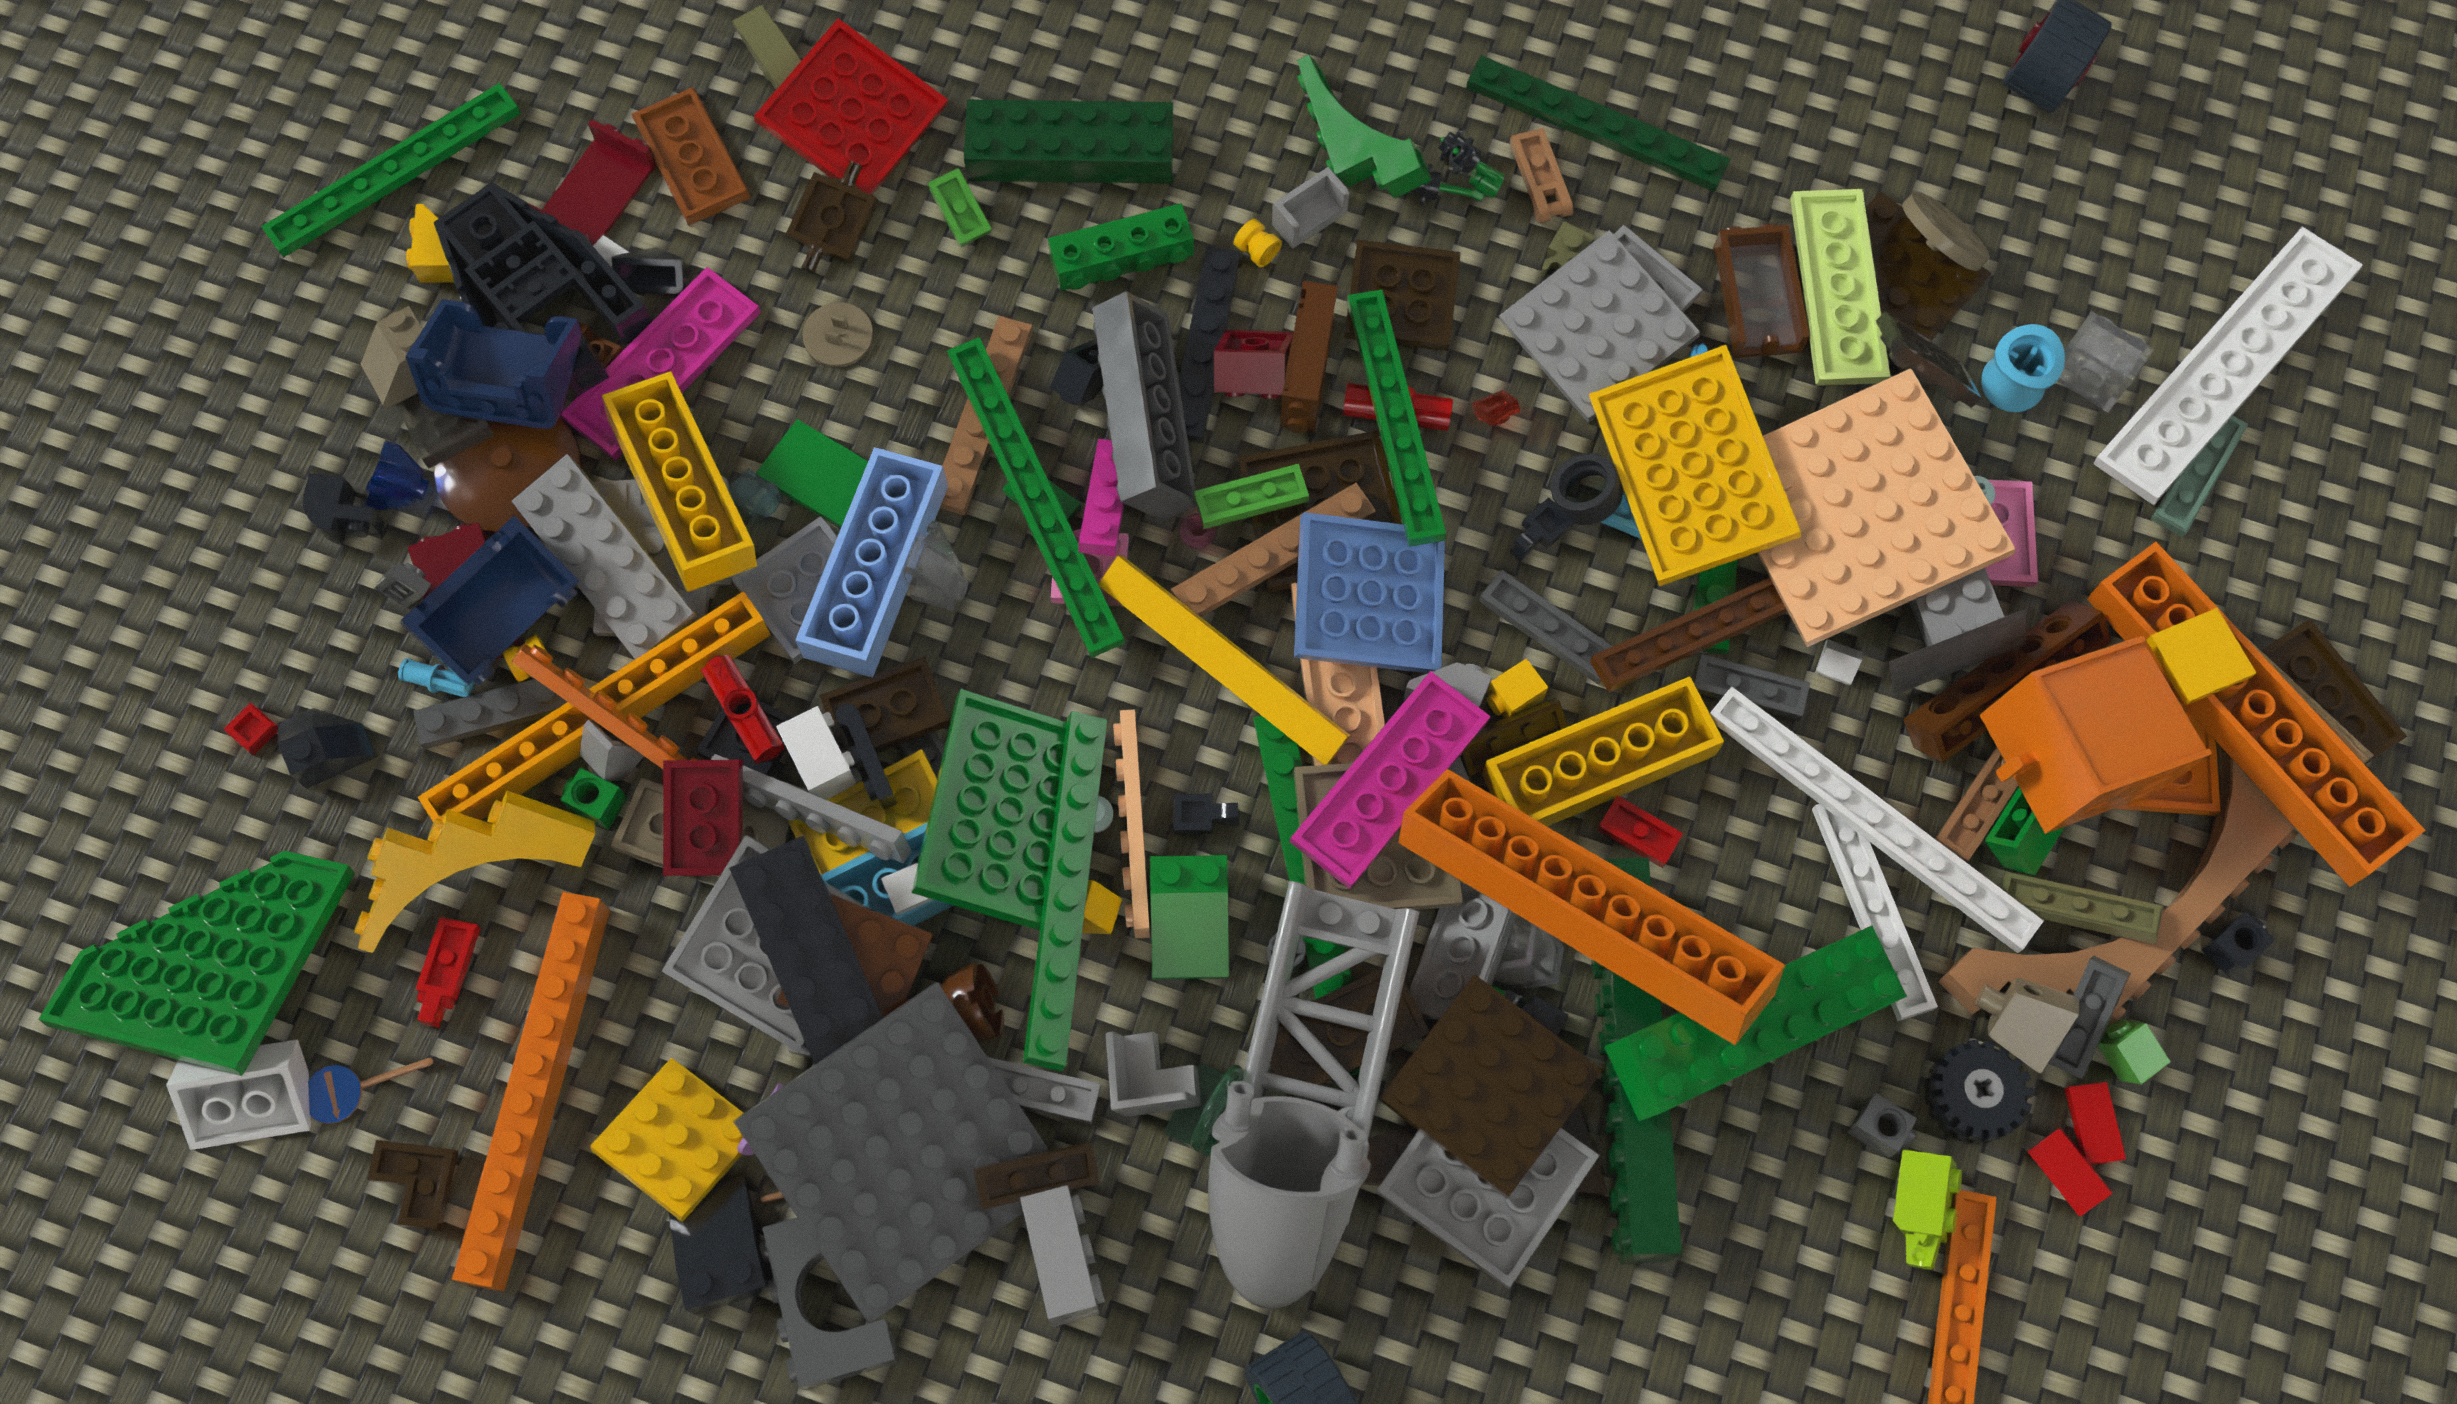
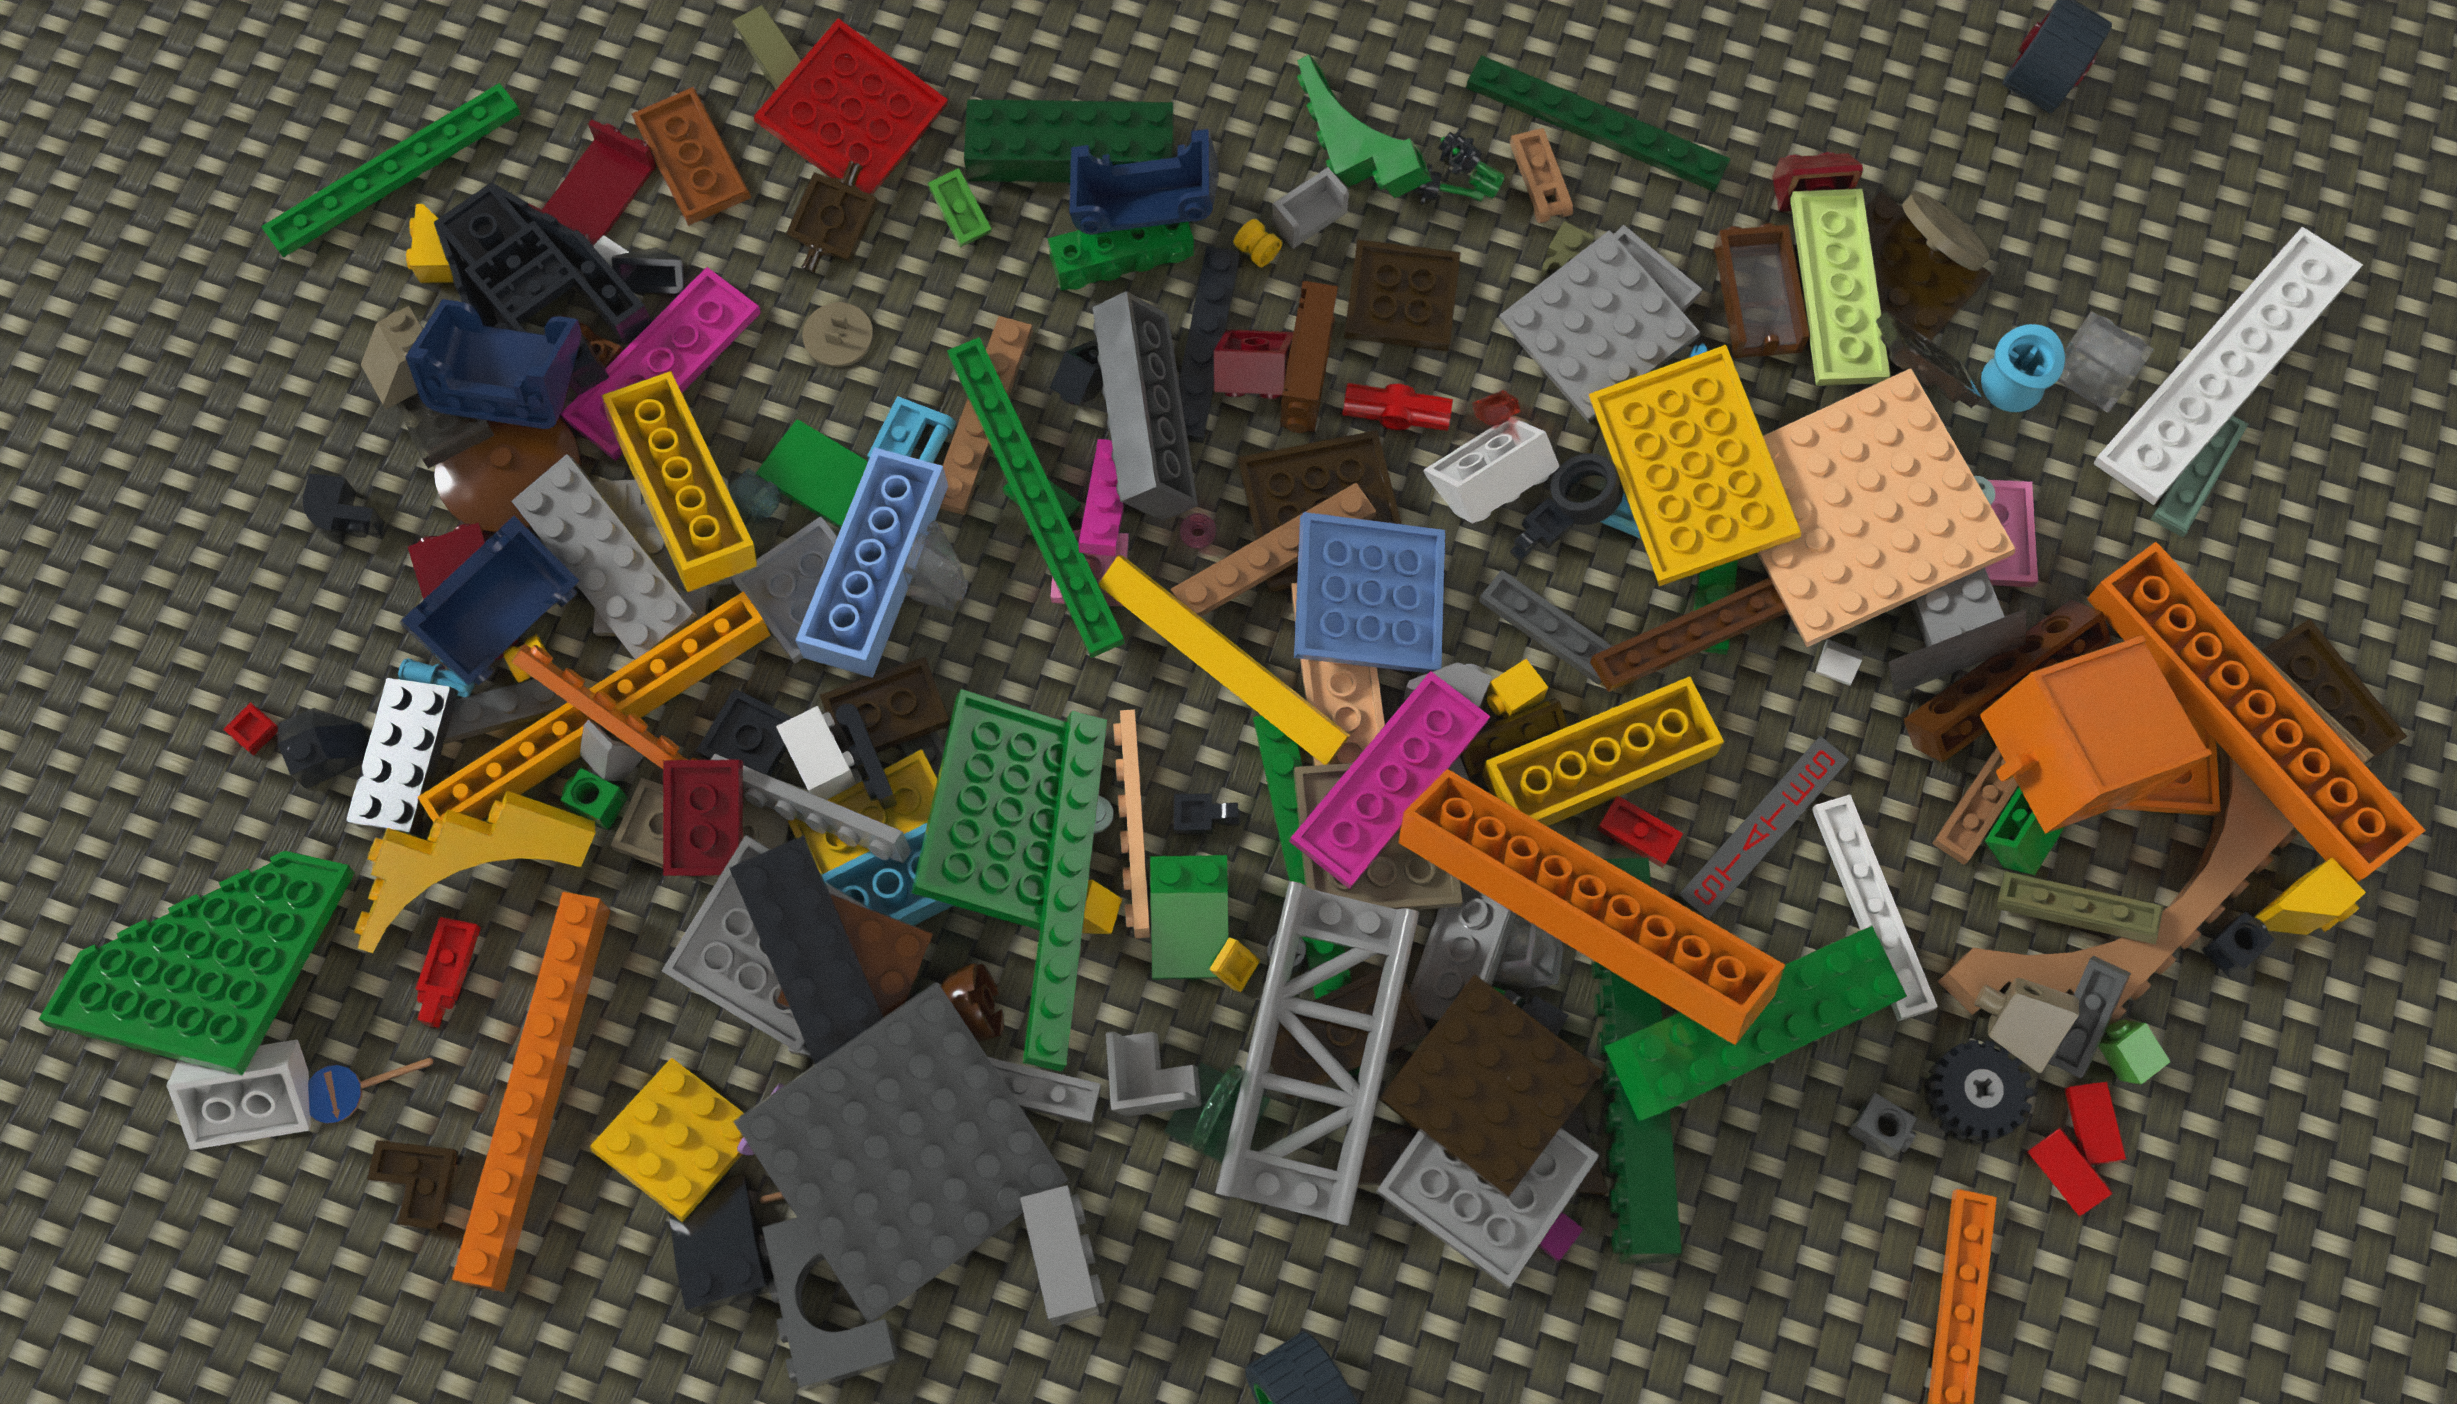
clear blue brick [365,440,430,510] -> none
dark grey plate [374,563,431,608] -> none
red piece [701,654,785,764] -> none
white tile [881,863,933,916] -> none
dark brown plate [973,1142,1100,1210] -> none
bright green plate [1194,464,1309,529] -> none
light grey windscreen [1208,1081,1371,1309] -> none
green plate [1347,290,1446,547] -> none
dark grey plate [1693,654,1810,721] -> none
white plate [1710,686,2044,953] -> none
lime hinge [1893,1149,1962,1270] -> none
yellow tile [2146,608,2257,706] -> none
none -> plate [346,678,458,835]
none -> medium azure plate [867,396,957,463]
none -> dark blue windscreen [1069,129,1219,235]
none -> yellow tile [1209,938,1261,992]
none -> white slope [1423,416,1559,524]
none -> magenta tile [1538,1211,1584,1262]
none -> dark grey tile [1677,736,1850,920]
none -> dark red slope [1772,152,1863,212]
none -> yellow slope [2254,857,2366,935]

